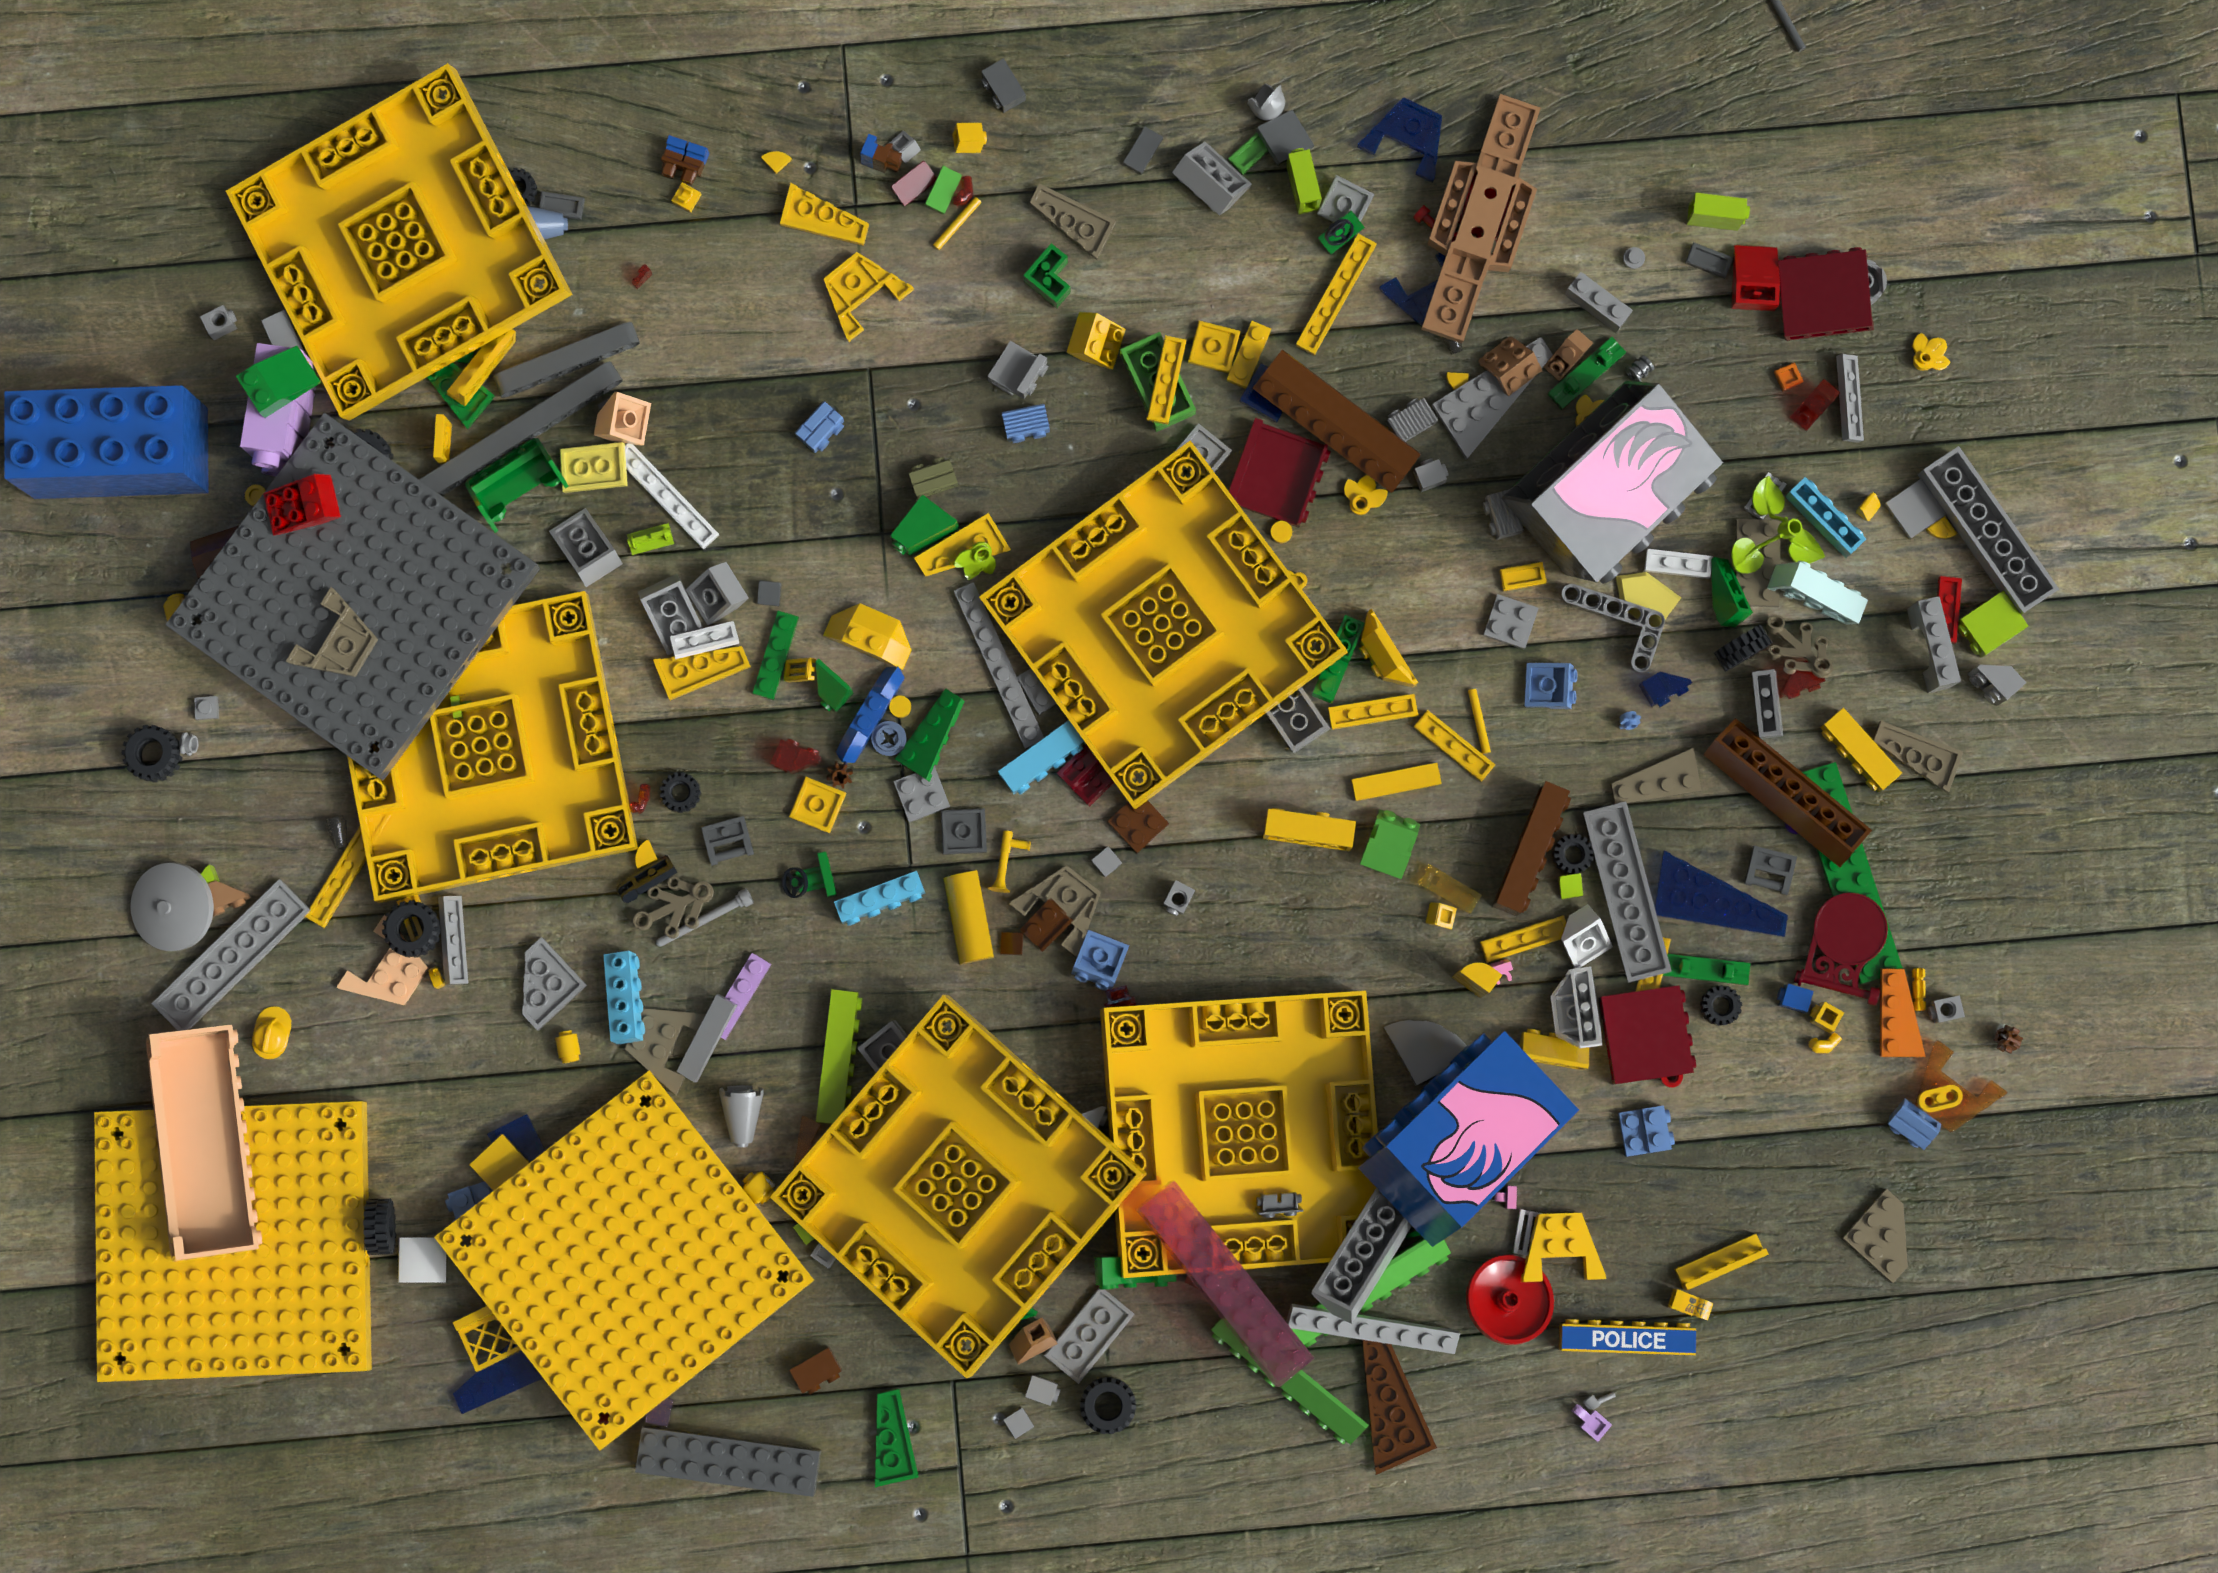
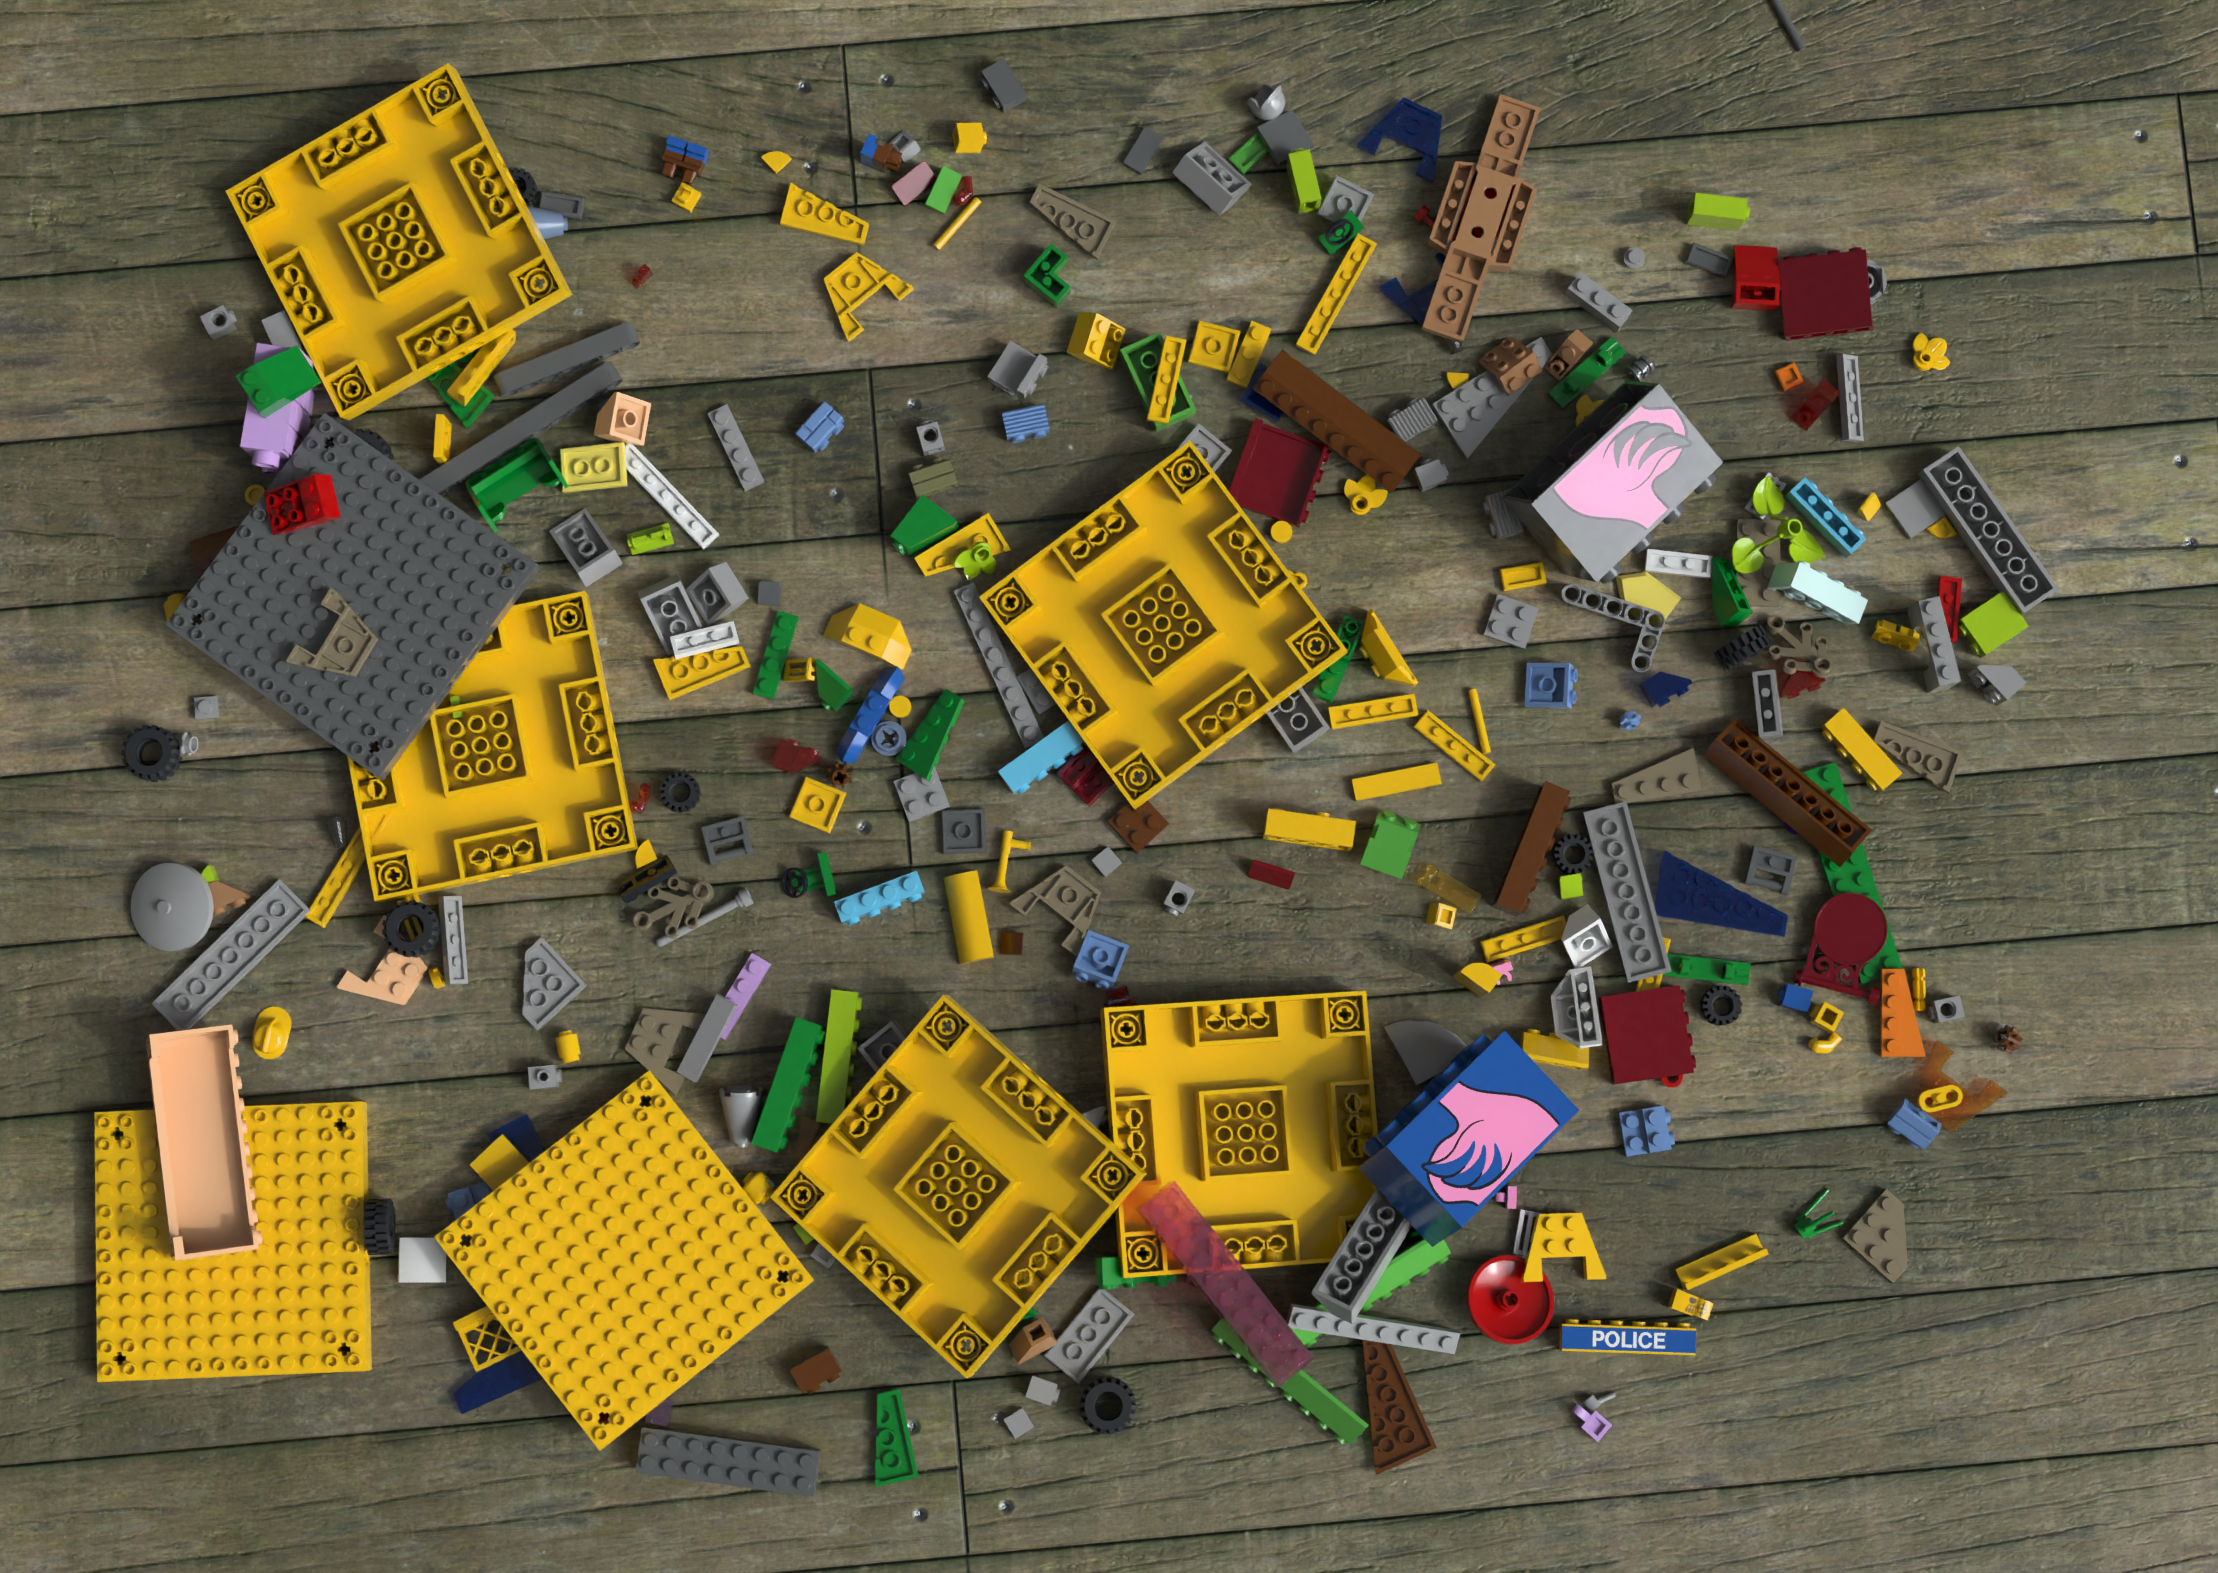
blue brick [4,385,209,499] -> none
medium azure brick [604,951,645,1044] -> none
reddish brown plate [1020,898,1074,952] -> none
dark grey hinge [1255,1192,1303,1218] -> none
none -> light grey brick [528,1065,562,1090]
none -> light grey plate [708,404,765,492]
none -> green brick [751,1017,826,1153]
none -> light grey brick [916,420,945,456]
none -> dark red slope [1248,860,1295,890]
none -> green plant [1793,1188,1844,1239]
none -> yellow hinge [1871,619,1920,652]

